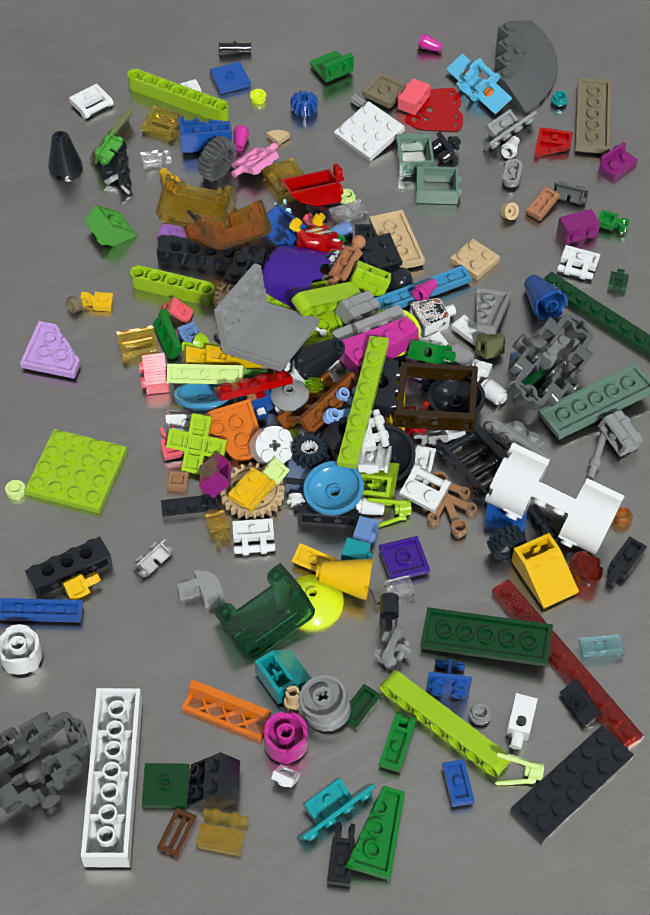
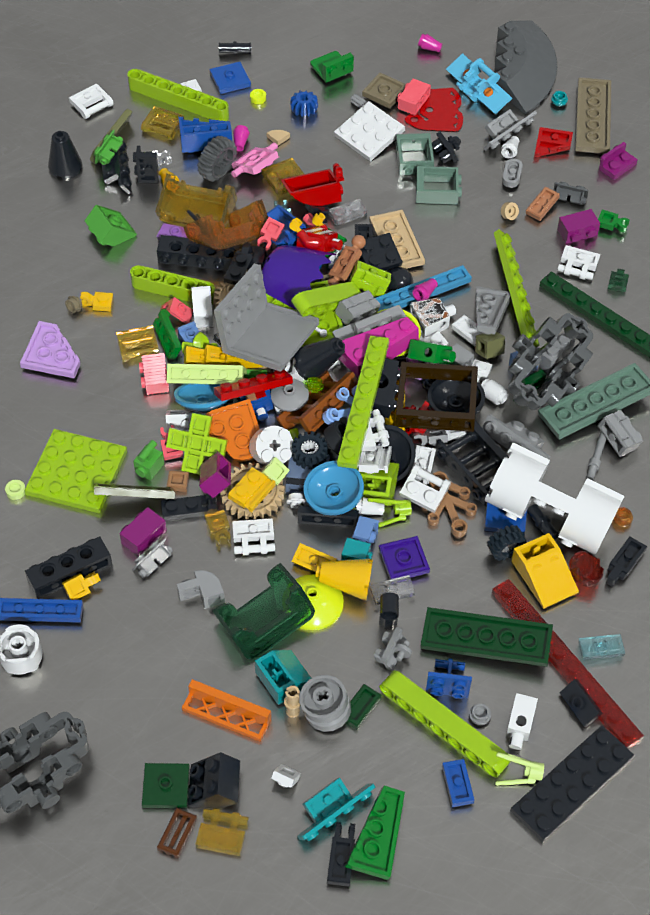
white brick [81,688,143,867] -> none
dark pink brick [264,712,308,765] -> none
medium blue cone [329,221,353,238] -> none
yellowish green plate [340,189,355,205] -> none
green plate [379,711,417,773] -> none
tan plate [450,239,500,281] -> none
blue cone [524,275,568,321] -> none
none -> tile [94,483,175,499]
none -> magenta brick [120,507,167,557]
none -> black bracket [133,146,159,183]
none -> bright green brick [133,440,164,480]
none -> white slope [191,286,213,328]
none -> coral plate [257,217,285,251]
none -> lime plate [494,229,540,347]

